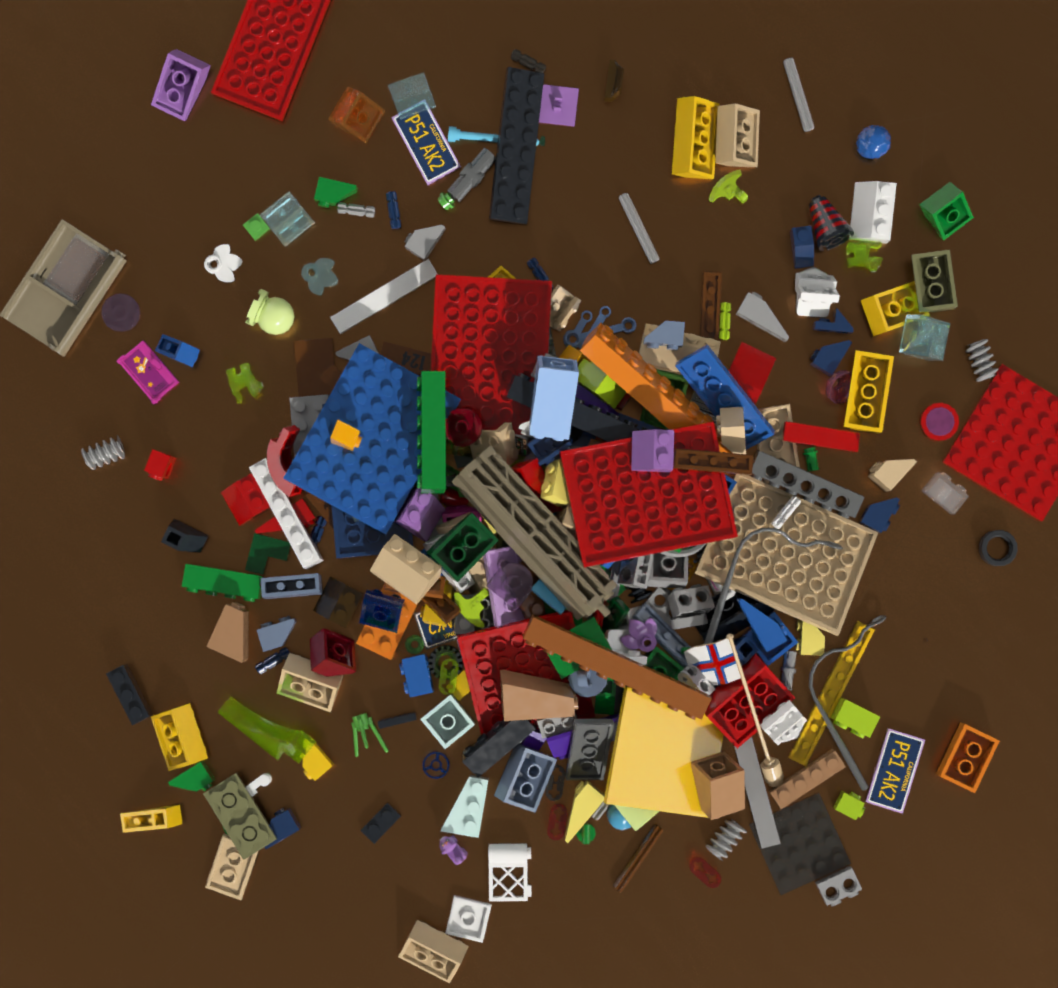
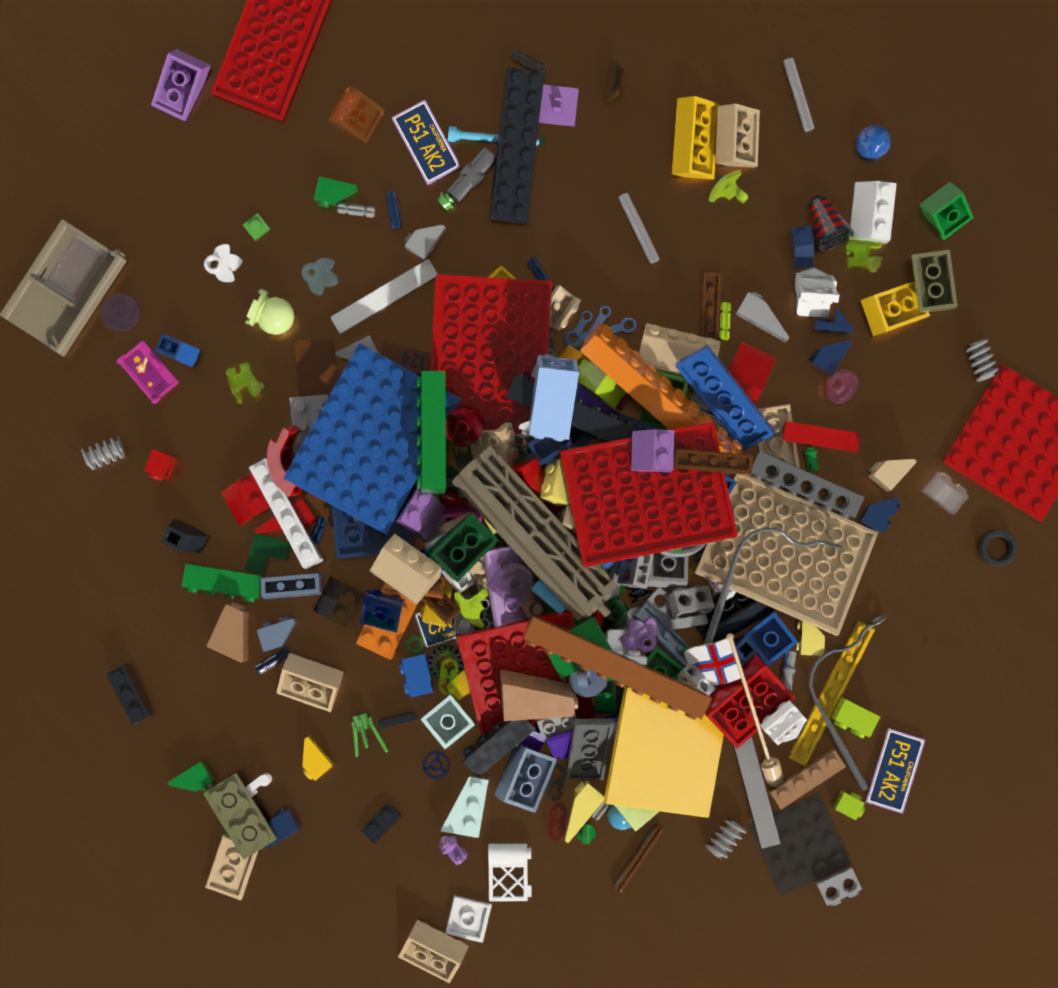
yellow slope [120,805,183,833] -> none
yellow slope [151,703,208,771] -> none
clear neon green arch [218,697,316,764] -> none
clear light blue slope [260,191,315,246] -> none
dark red slope [310,628,356,677] -> none
light orange slope [330,420,362,451] -> none
clear light blue slope [388,73,436,119] -> none
sand blue slope [643,321,685,350] -> none
clear red beam [689,857,721,888] -> none
medium nougat slope [691,751,745,820] -> none
tan slope [716,407,746,454] -> none
blue slope [736,598,788,652] -> none
white axle [771,496,801,529] -> none
yellow slope [844,350,894,434] -> none
clear light blue slope [899,315,950,361] -> none
tile [920,403,959,441] -> none
orange brick [936,722,1000,793] -> none

